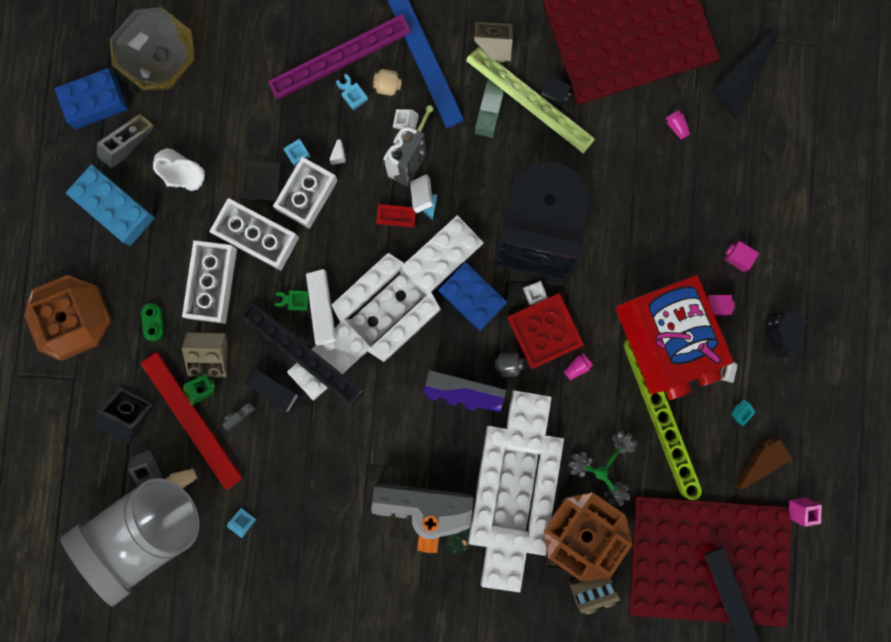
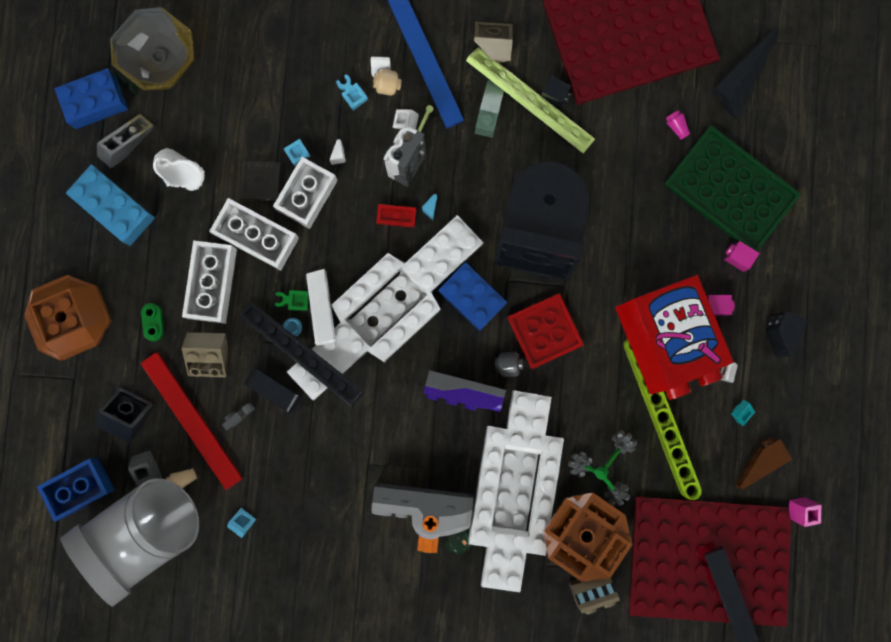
green brick [183,374,215,406] -> none
magenta plate [268,14,411,100] -> none
white tile [410,174,433,213] -> none
white tile [523,281,548,306] -> none
dark pink cone [564,353,593,380] -> none
none -> blue brick [37,457,115,522]
none -> medium azure plate [283,318,302,336]
none -> white slope [371,56,391,77]
none -> dark green plate [664,125,802,252]

